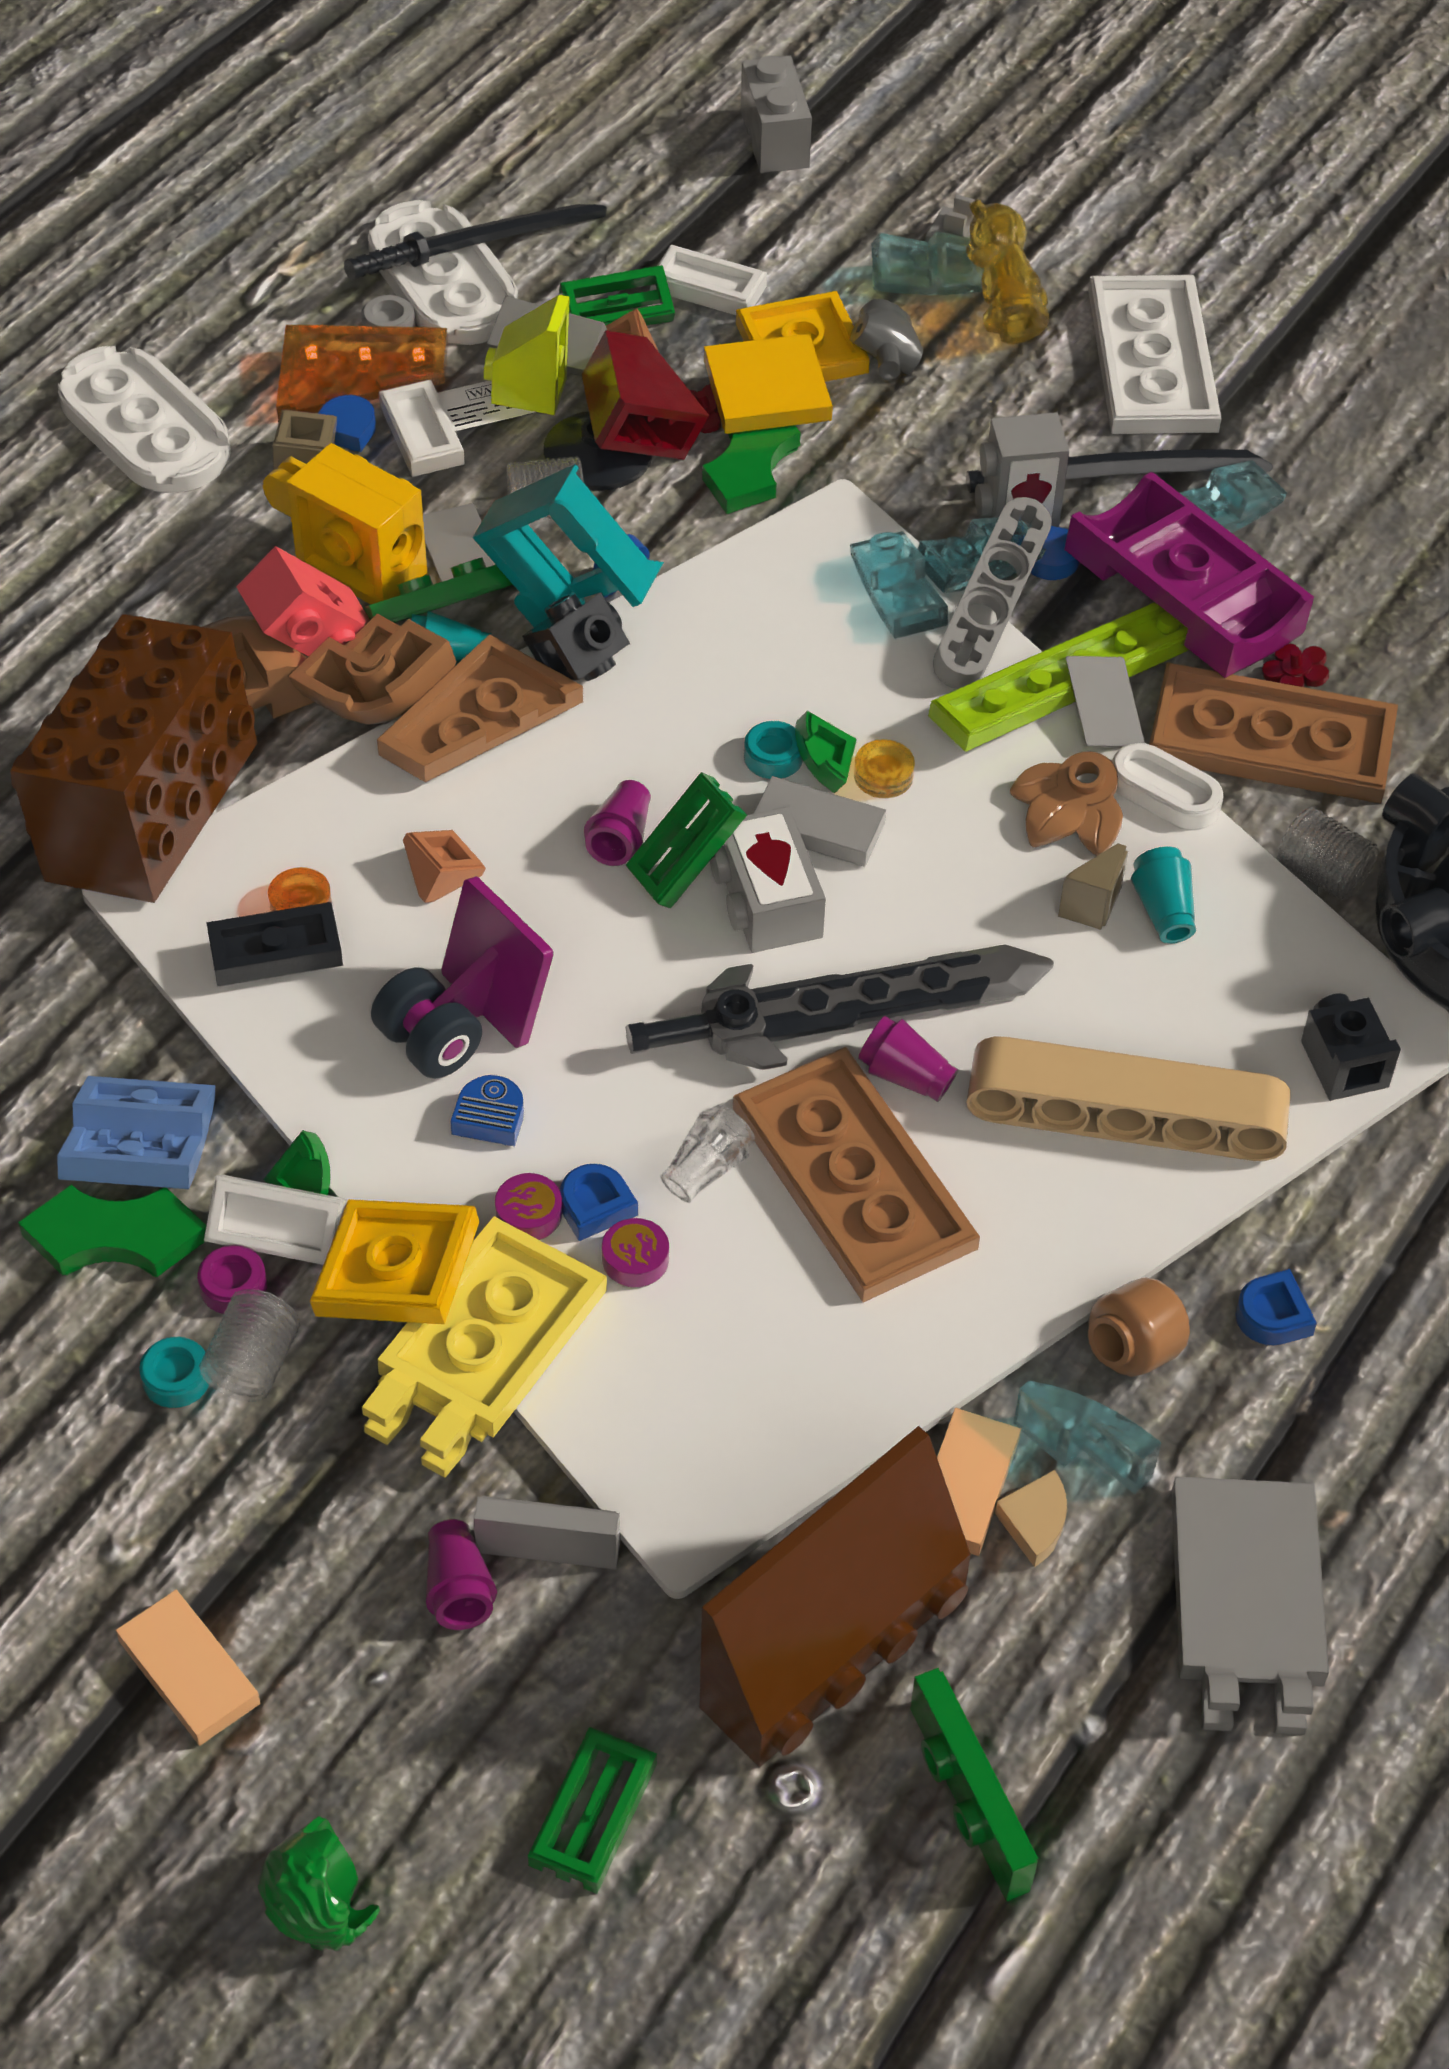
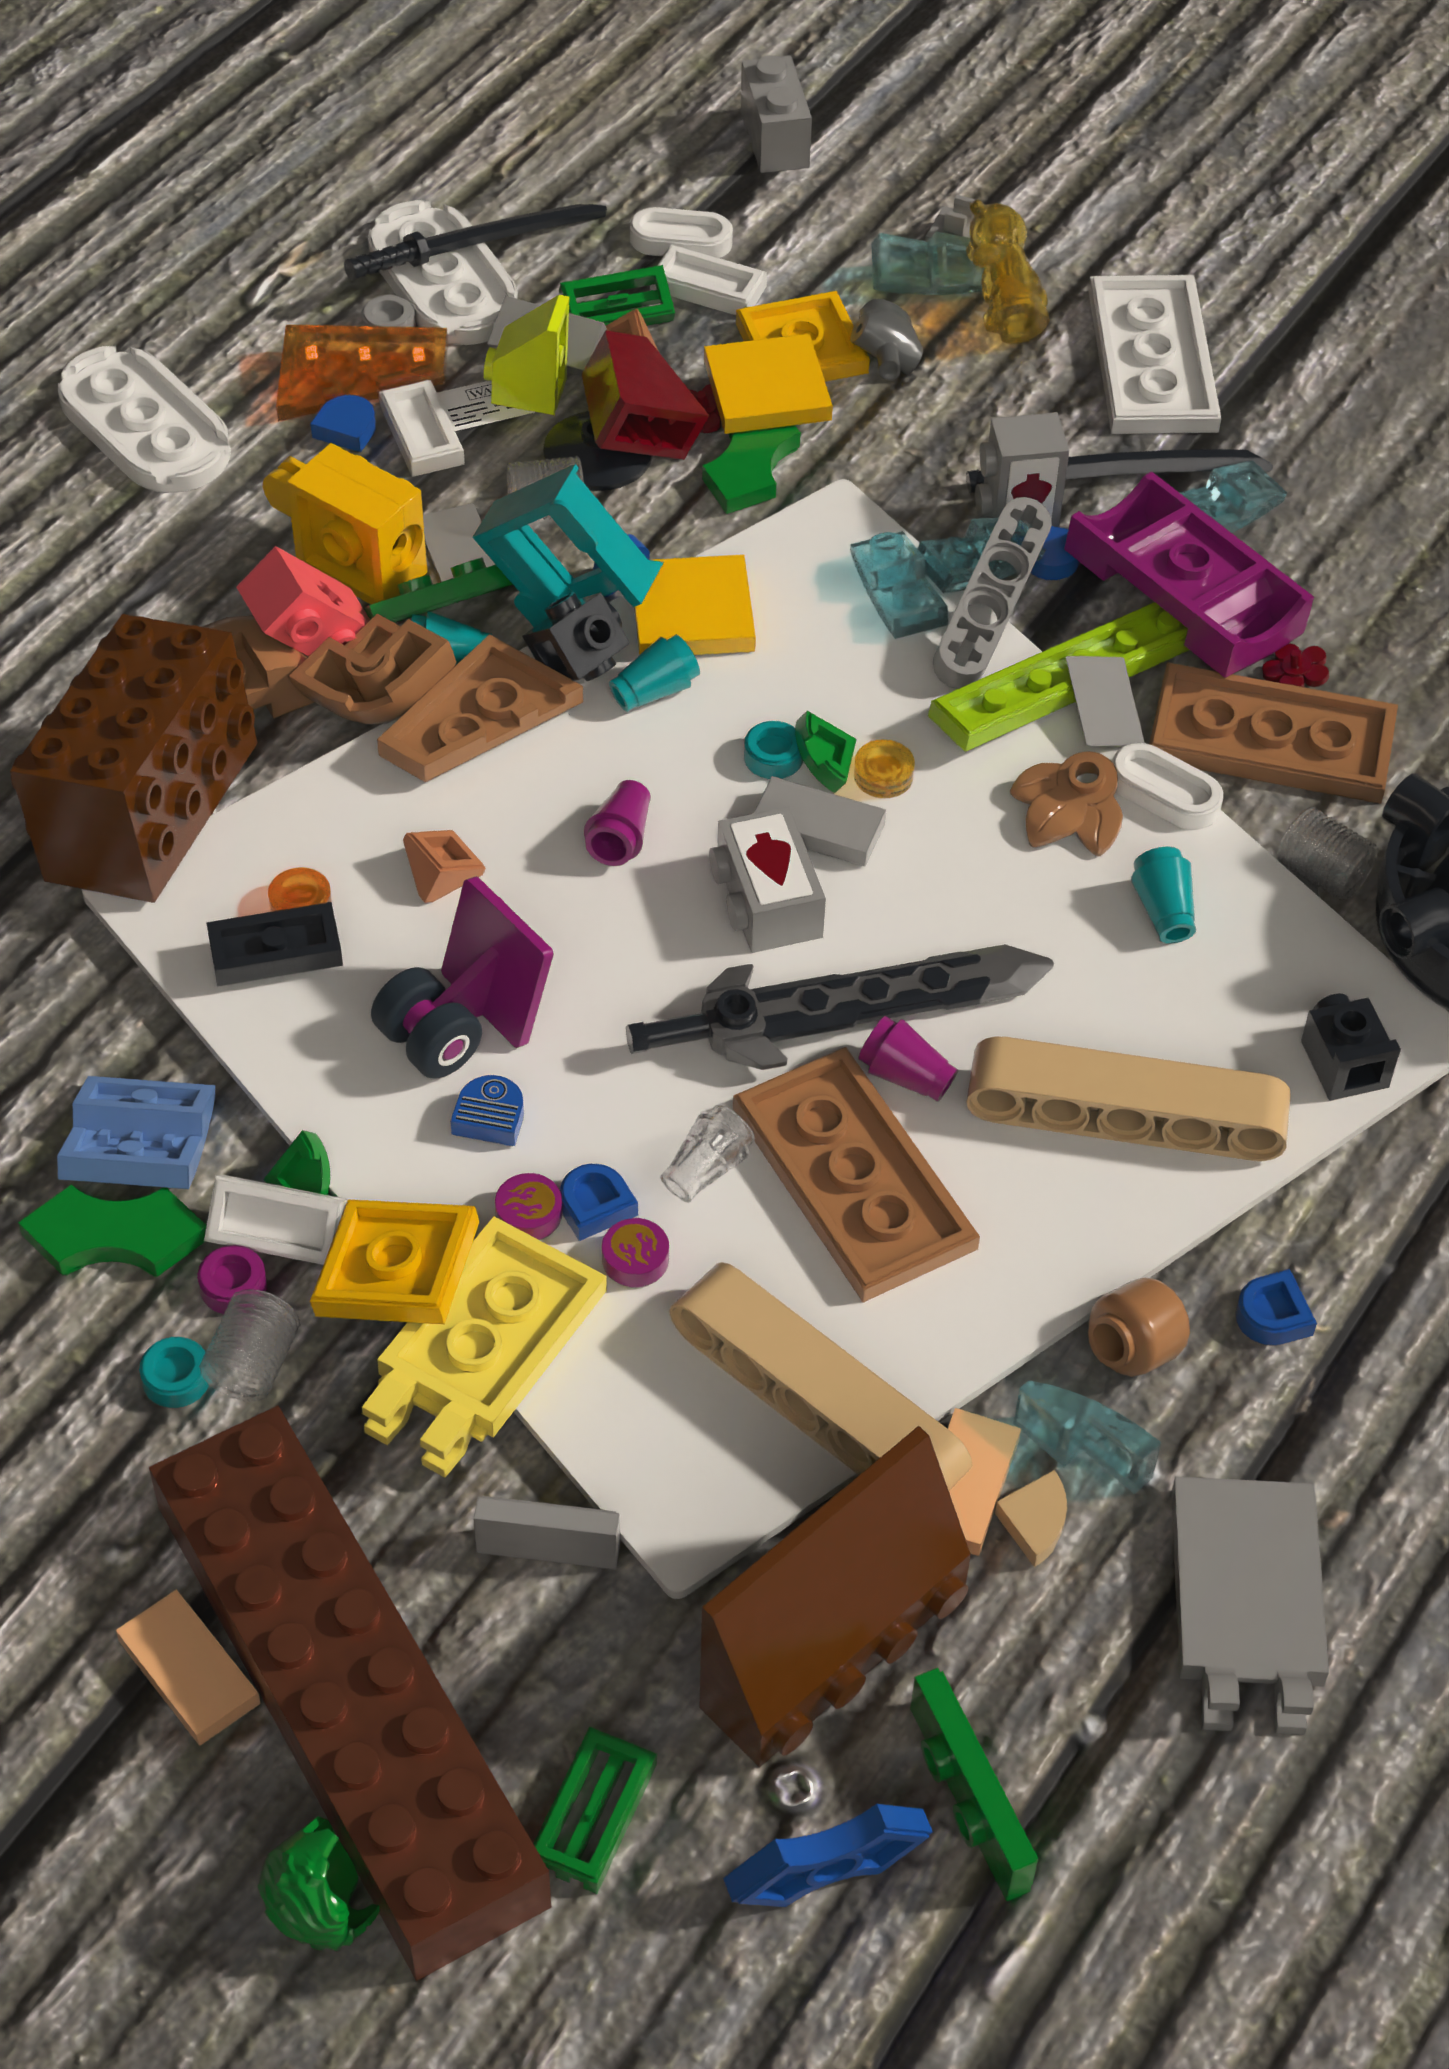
dark tan slope [273,410,337,470] -> none
magenta cone [426,1519,497,1630] -> none
green tile [626,772,747,909] -> none
dark tan slope [1058,843,1128,930] -> none
none -> copper brick [149,1405,552,1981]
none -> teal cone [609,634,700,712]
none -> white tile [630,207,733,258]
none -> yellow tile [634,555,756,655]
none -> tan beam [669,1262,972,1491]
none -> blue tile [723,1804,933,1907]

